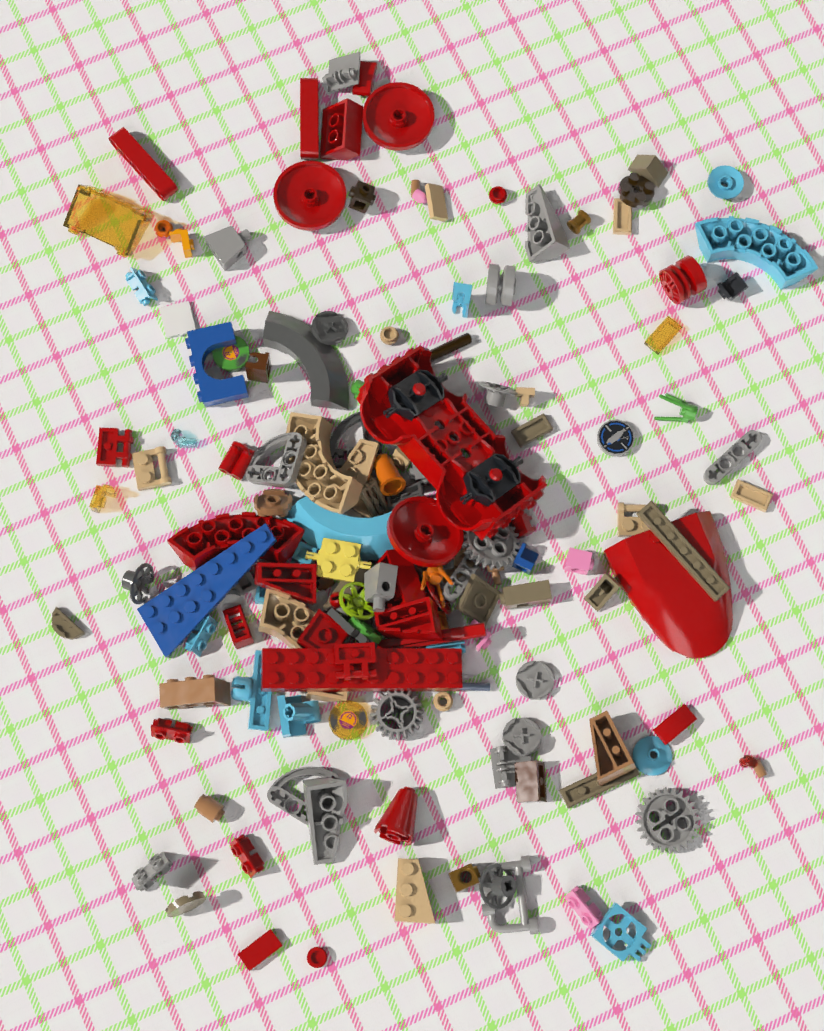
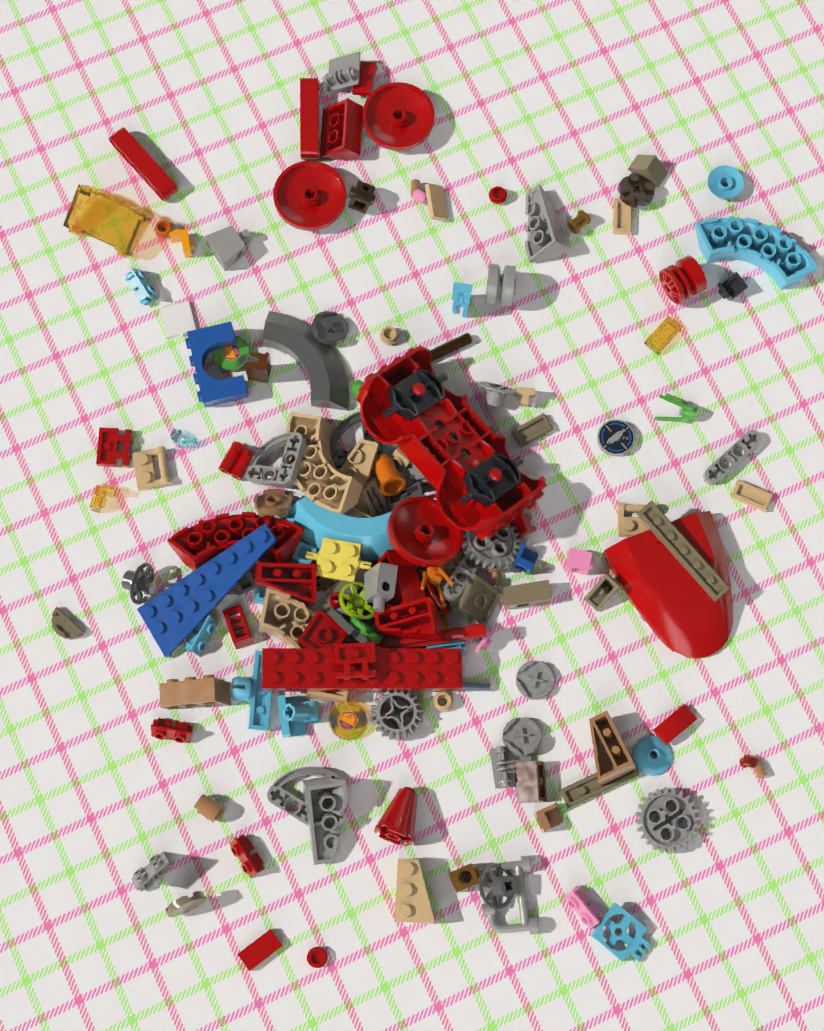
none -> medium nougat panel [534,802,563,832]

